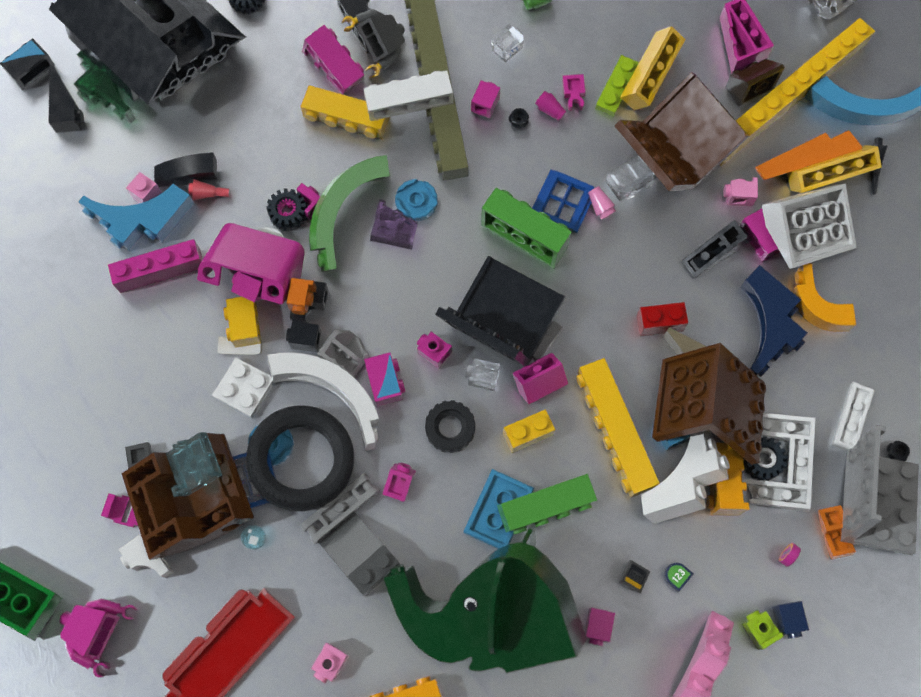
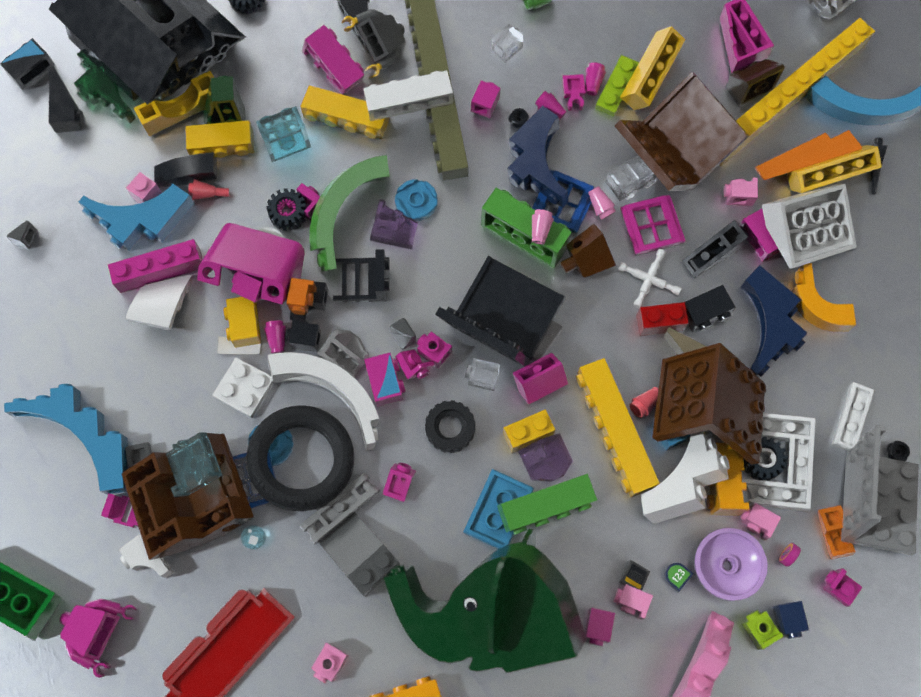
none -> dark azure arch [4,384,128,495]
none -> dark grey slope [7,221,37,249]
none -> white slope [125,274,194,331]
none -> yellow arch [134,71,214,137]
none -> yellow brick [186,120,254,158]
none -> dark green wedge [204,76,246,124]
none -> clear light blue brick [256,106,311,163]
none -> dark pink cone [264,320,286,354]
none -> black plate [333,249,390,302]
none -> dark grey slope [390,318,416,350]
none -> dark pink bracket [395,349,435,379]
none -> dark blue arch [507,106,569,208]
none -> clear purple slope [518,433,573,482]
none -> bright pink cone [531,209,554,244]
none -> reddish brown torso [560,224,616,278]
none -> dark pink cone [585,62,606,96]
none -> bright pink brick [613,585,653,620]
none -> white piece [618,249,682,309]
none -> dark pink piece [620,195,686,255]
none -> coral cone [630,387,659,418]
none -> black brick [685,285,736,332]
none -> lavender dish [695,528,767,601]
none -> bright pink brick [740,503,781,541]
none -> dark pink bracket [823,568,863,607]

